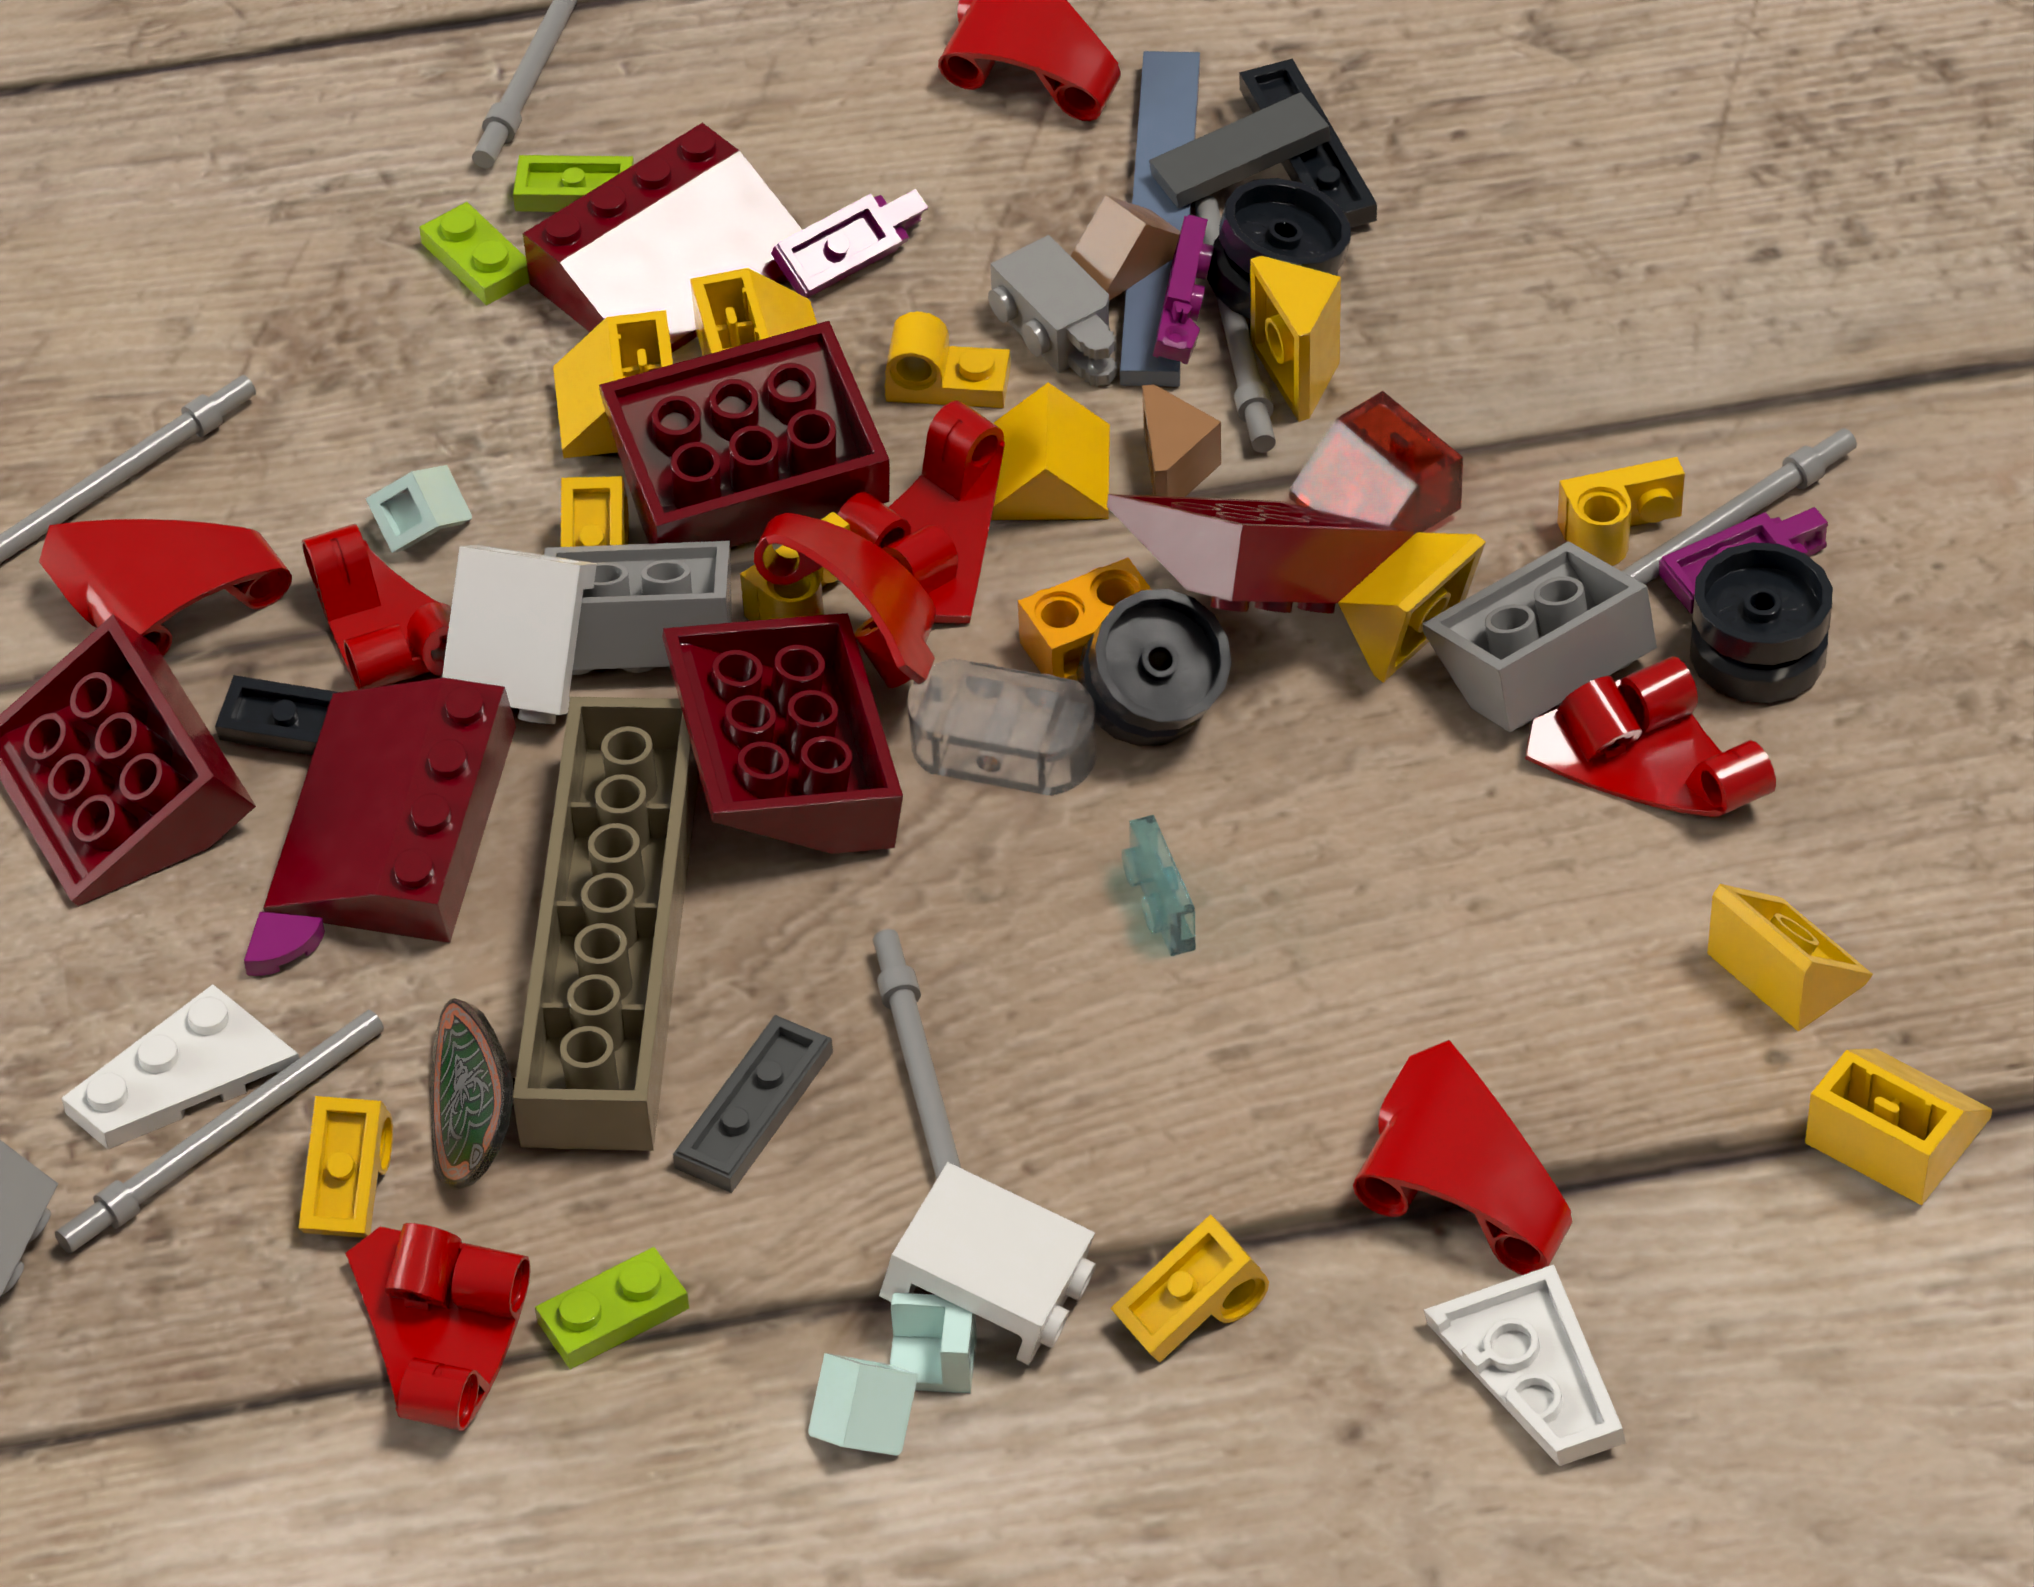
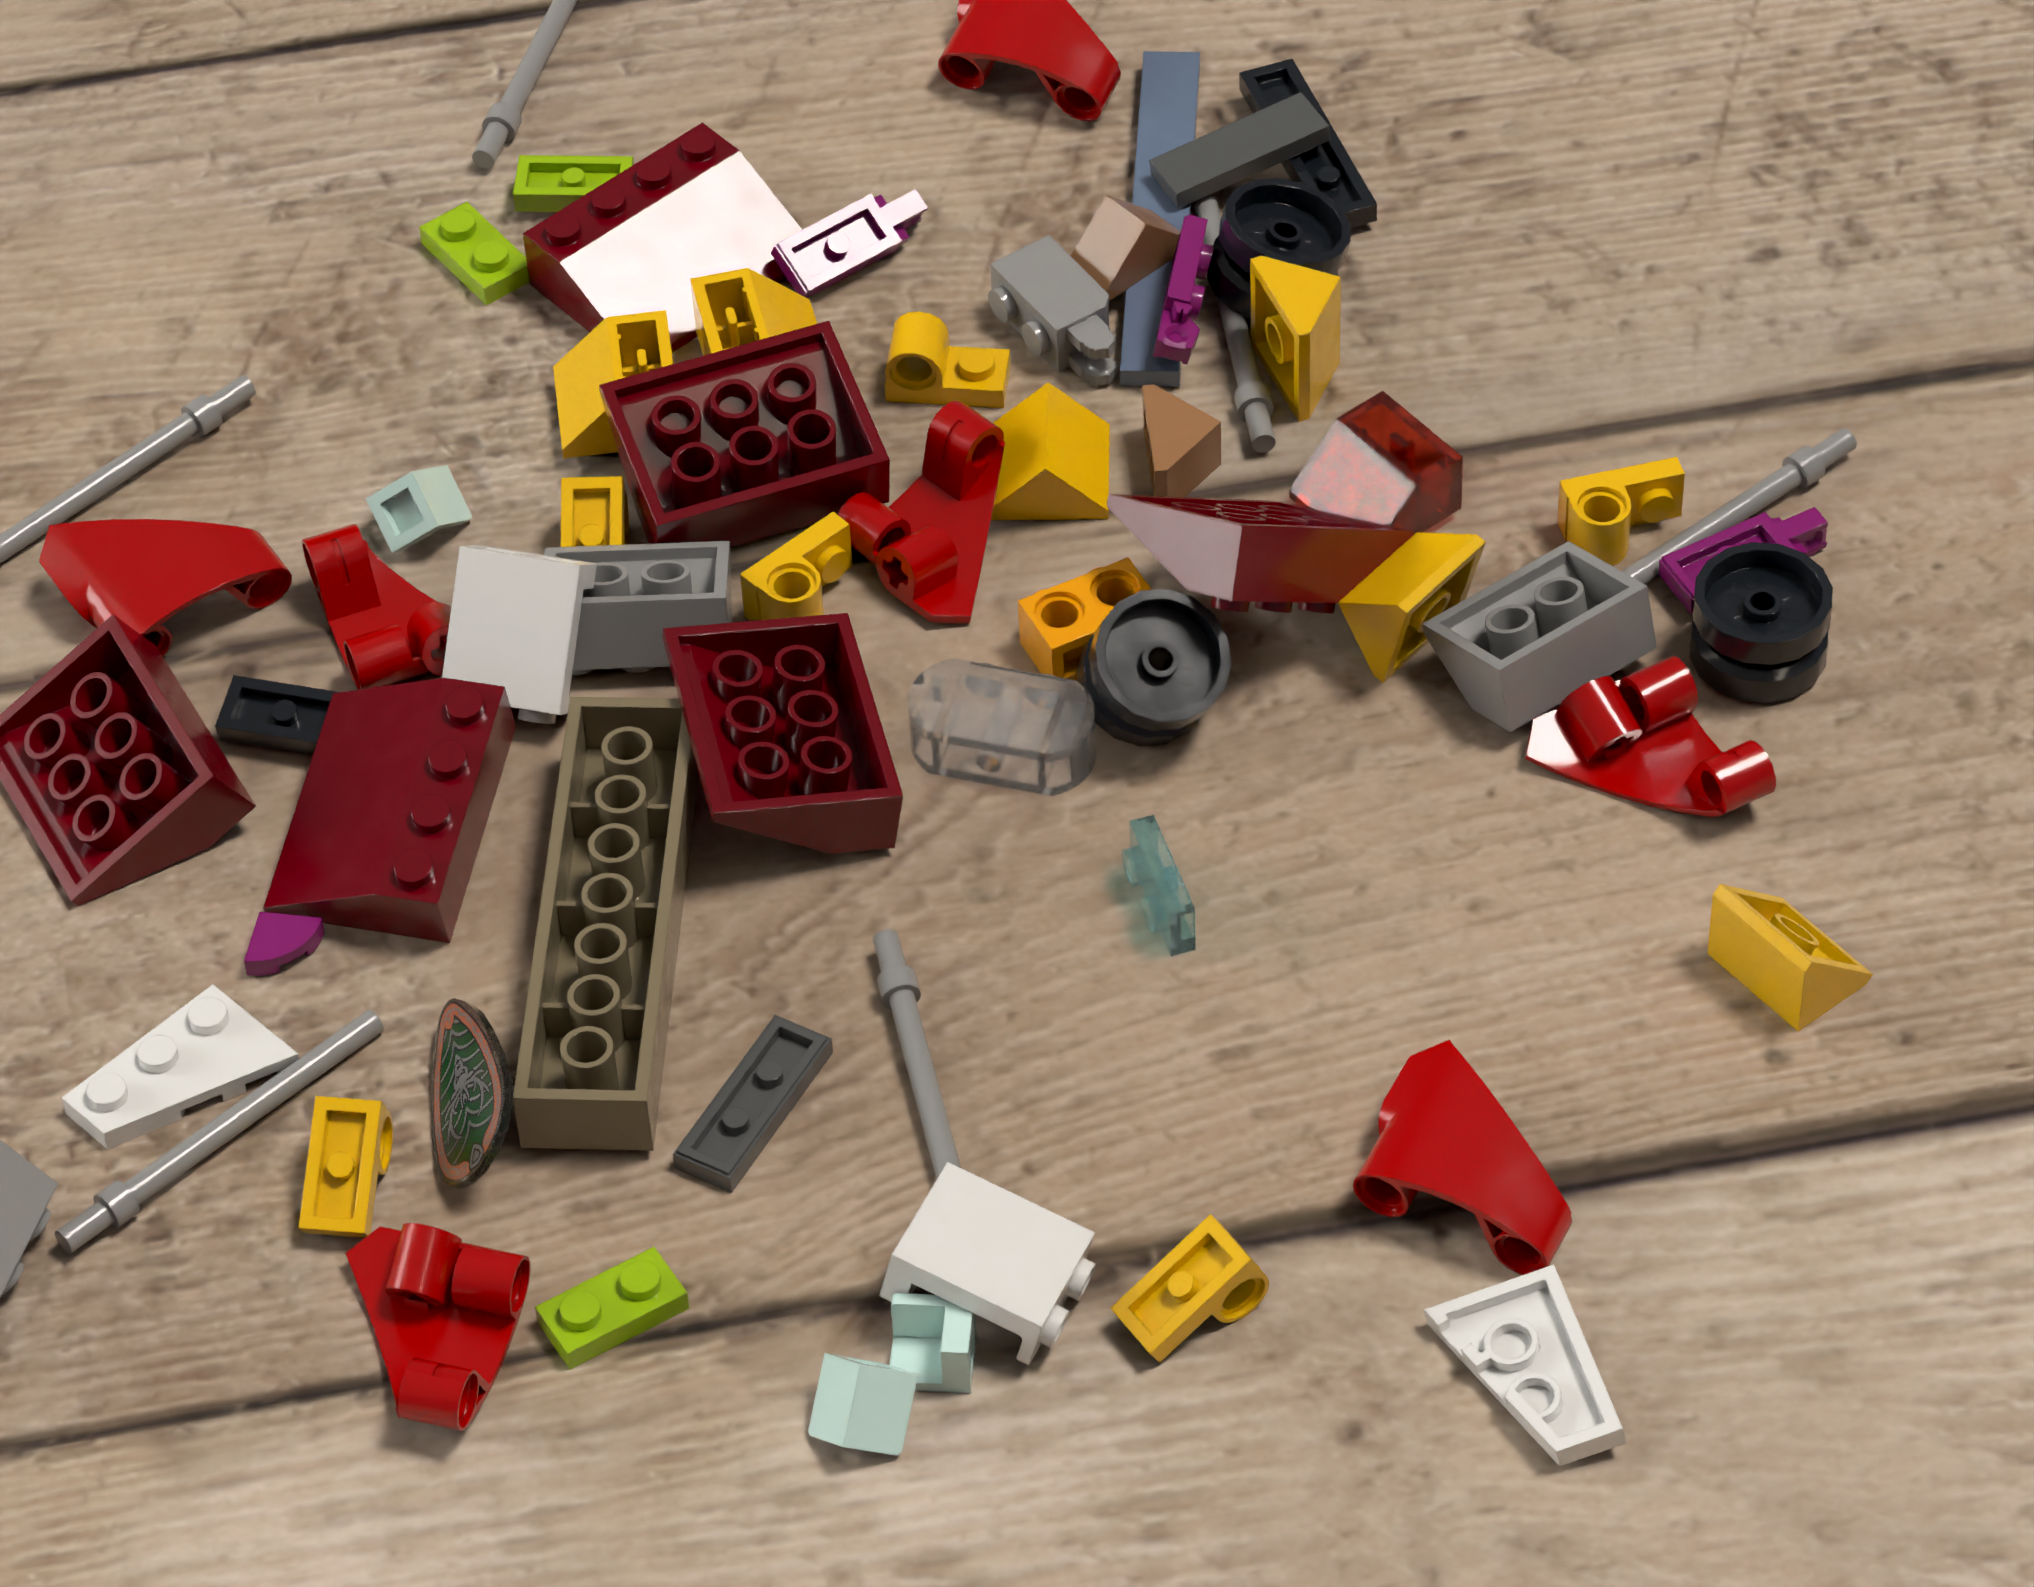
red panel [754,513,936,688] -> none
yellow slope [1805,1048,1992,1205] -> none

